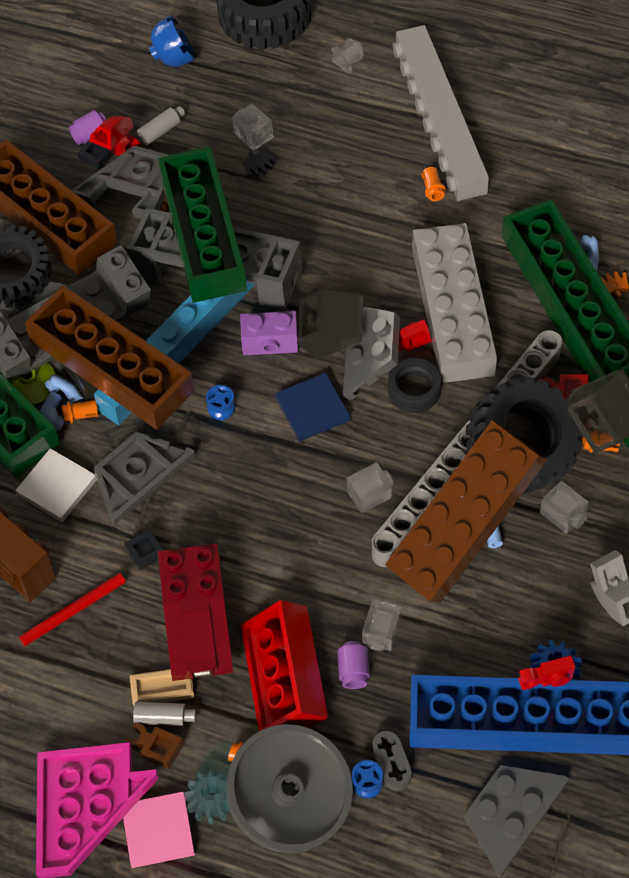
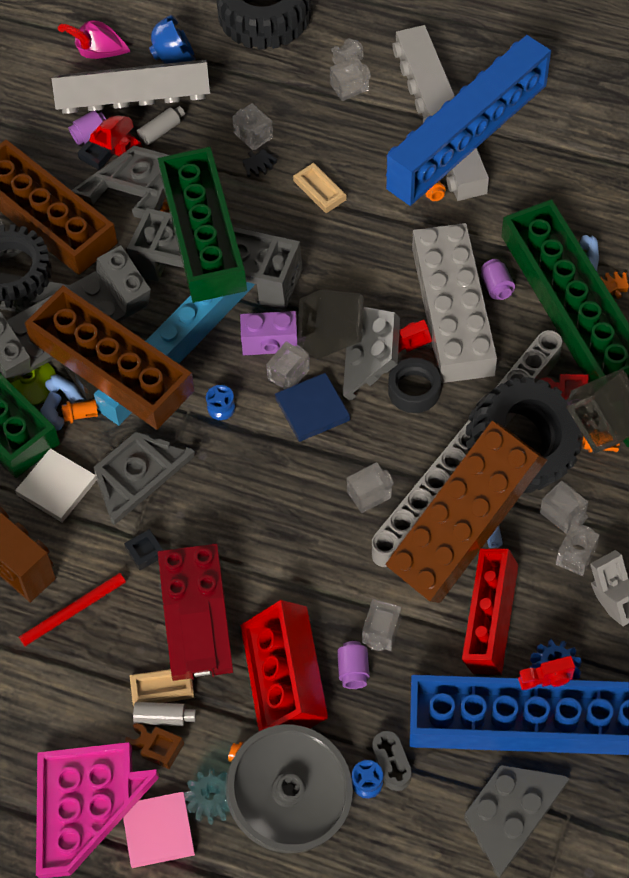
none -> light grey brick [51,60,210,114]
none -> dark pink piece [57,20,130,59]
none -> clear brick [266,341,310,389]
none -> tan tile [293,163,346,213]
none -> clear brick [330,56,371,101]
none -> blue brick [386,35,551,206]
none -> red brick [462,549,518,675]
none -> medium lavender brick [481,259,515,300]
none -> clear brick [556,523,600,576]

